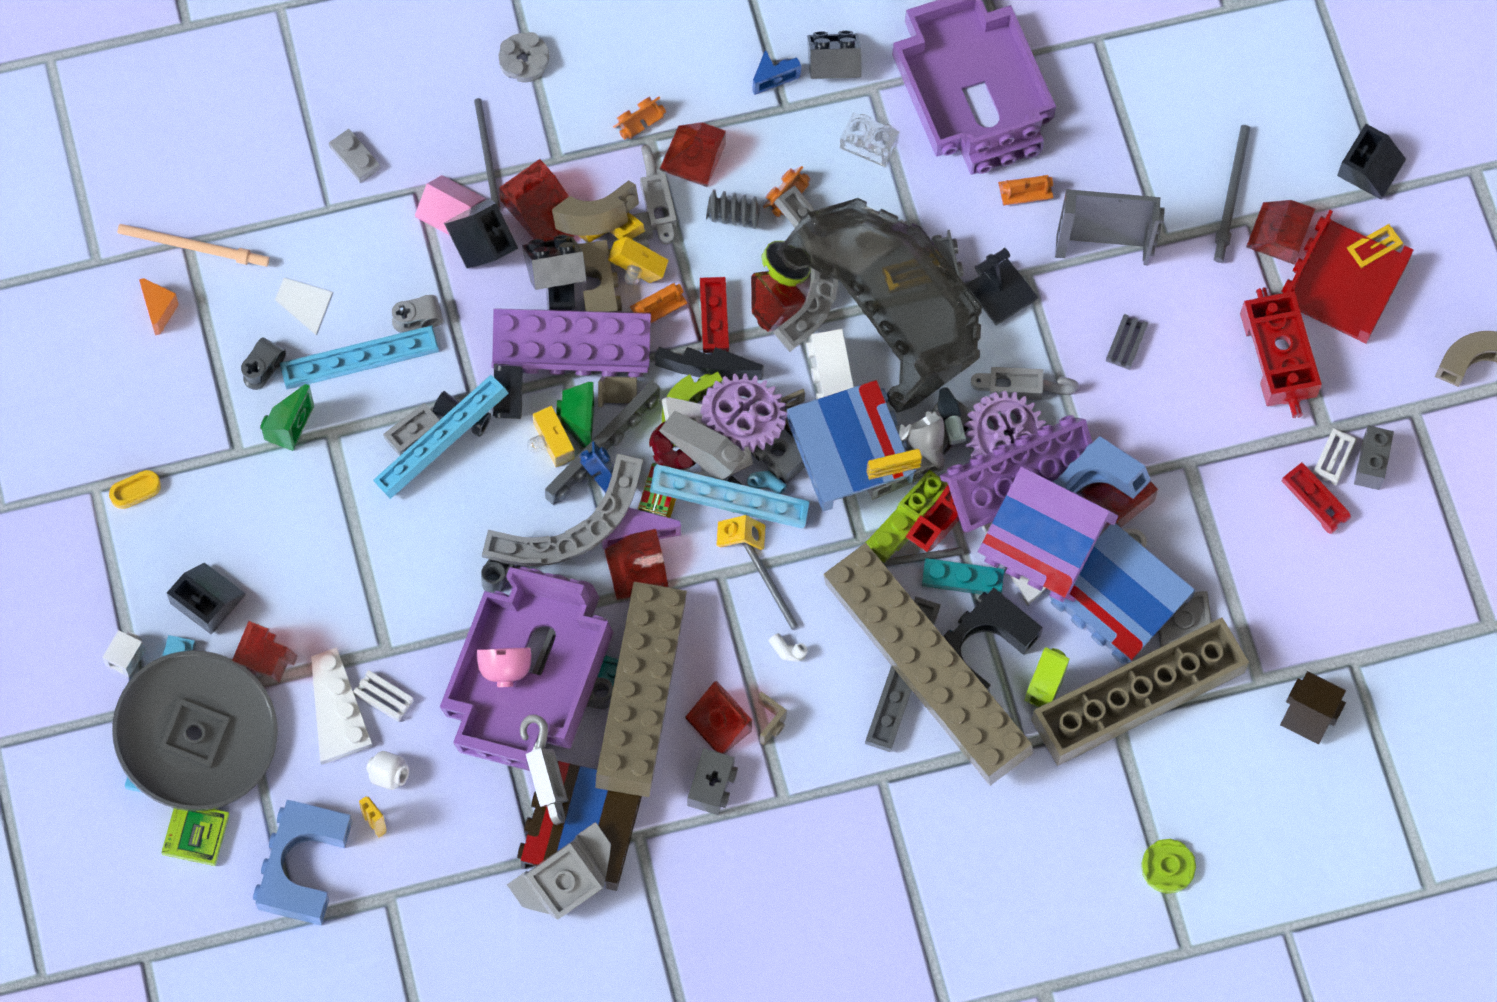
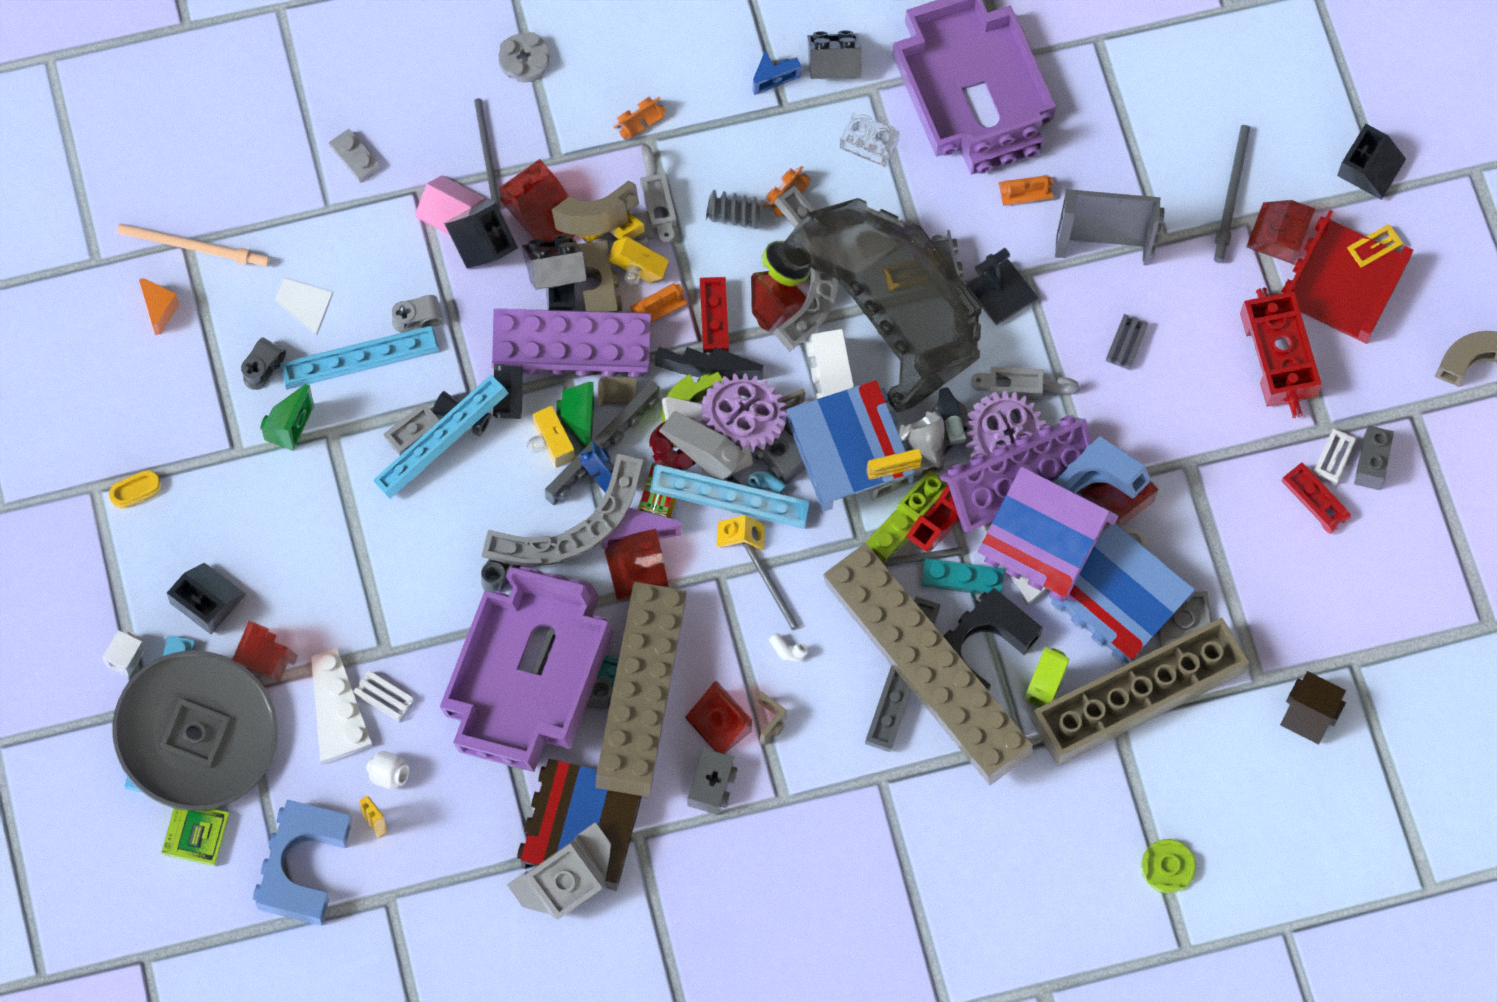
bright pink cylinder [477,647,531,687] -> none
light grey piece [520,714,568,825] -> none
clear red slope [660,122,726,187] -> none

